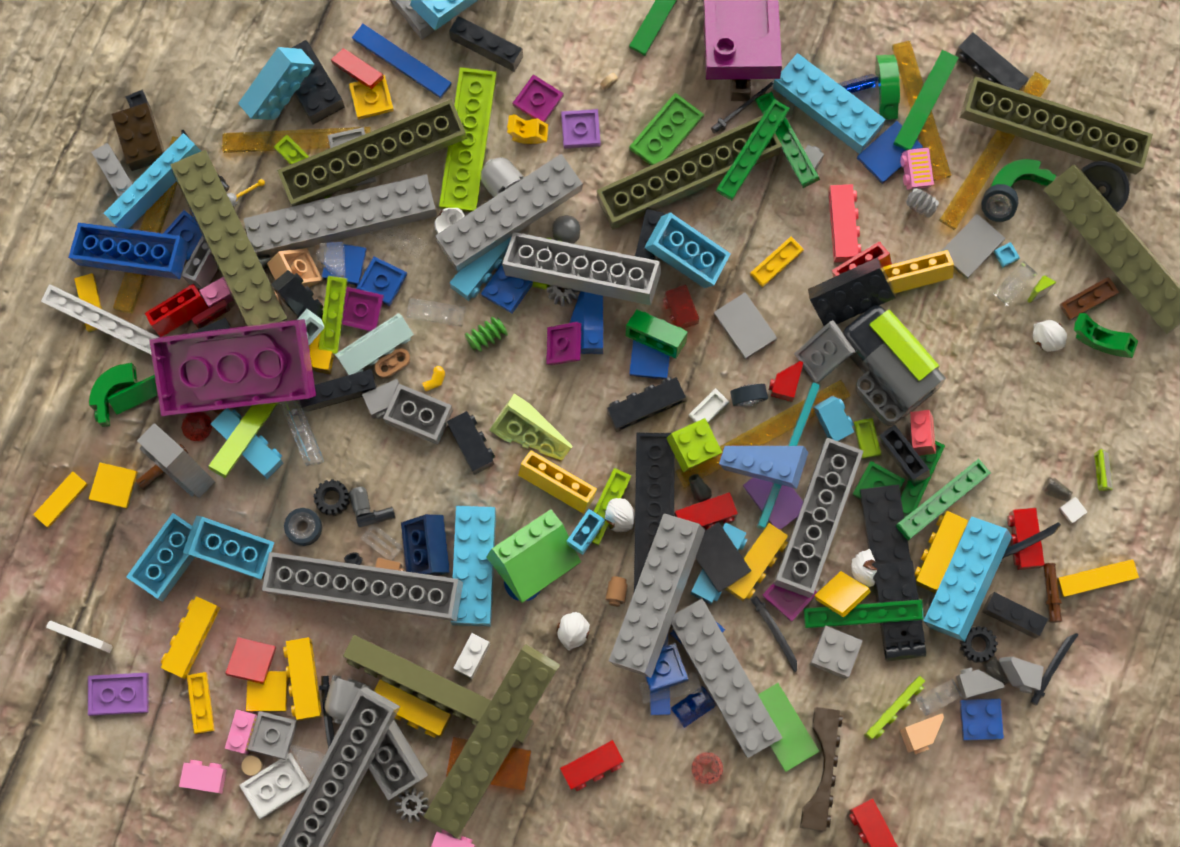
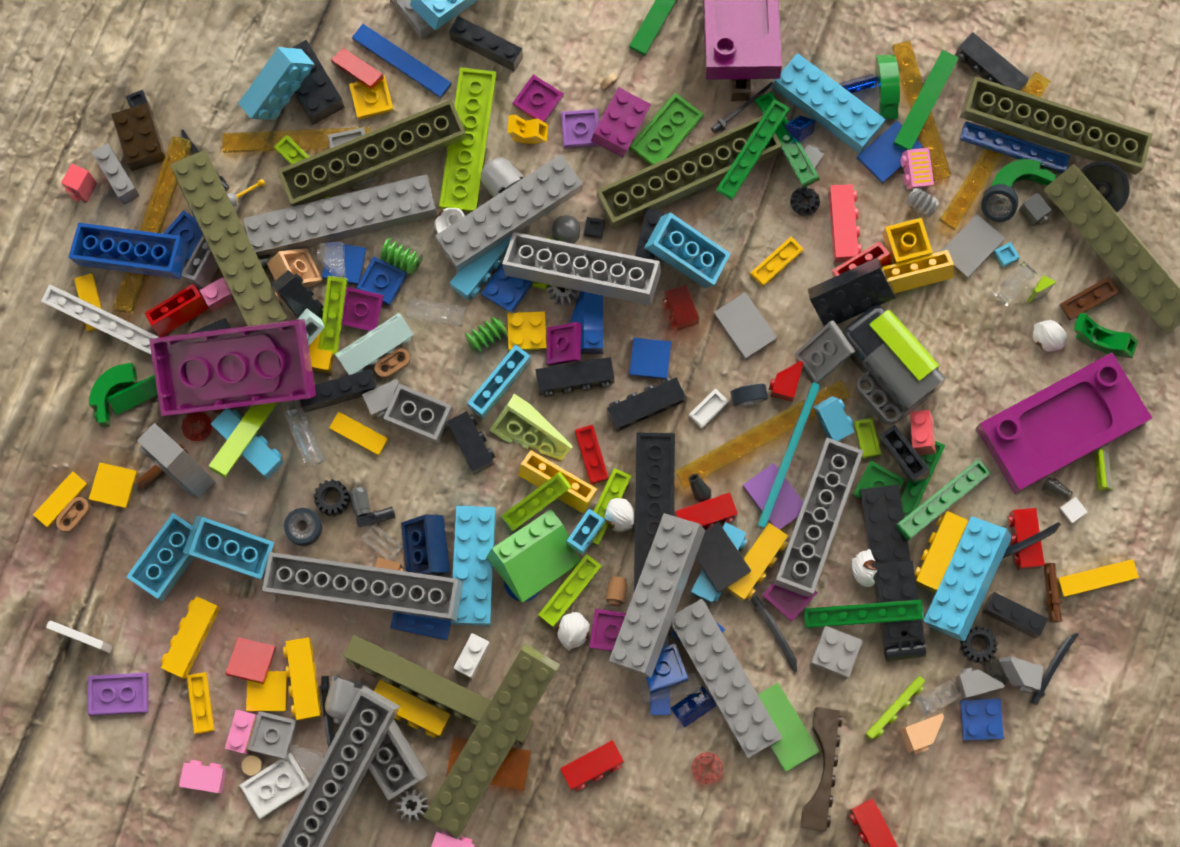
medium azure brick [104,133,201,229] -> none
dark red tile [192,299,230,329] -> none
black plate [344,552,363,565] -> none
yellow arm [422,366,445,391] -> none
green brick [625,309,688,359] -> none
lime brick [666,418,722,473] -> none
medium blue wedge [719,446,809,489] -> none
yellow tile [814,571,870,617] -> none
none -> medium nougat plate [56,497,90,532]
none -> coral brick [61,164,98,203]
none -> yellow tile [329,411,389,456]
none -> bright green piece [380,238,423,275]
none -> blue tile [390,612,451,641]
none -> medium azure brick [467,345,531,419]
none -> lime plate [501,472,572,531]
none -> yellow plate [507,311,547,351]
none -> black brick [535,357,615,397]
none -> lime plate [538,554,602,628]
none -> red tile [575,425,609,485]
none -> black tile [584,217,605,239]
none -> magenta plate [589,609,626,652]
none -> magenta brick [590,87,651,158]
none -> clear blue slope [784,115,816,142]
none -> black gear [790,187,820,216]
none -> yellow brick [882,218,933,264]
none -> blue tile [960,121,1070,173]
none -> magenta piece [976,353,1152,494]
none -> dark grey brick [1019,193,1051,226]

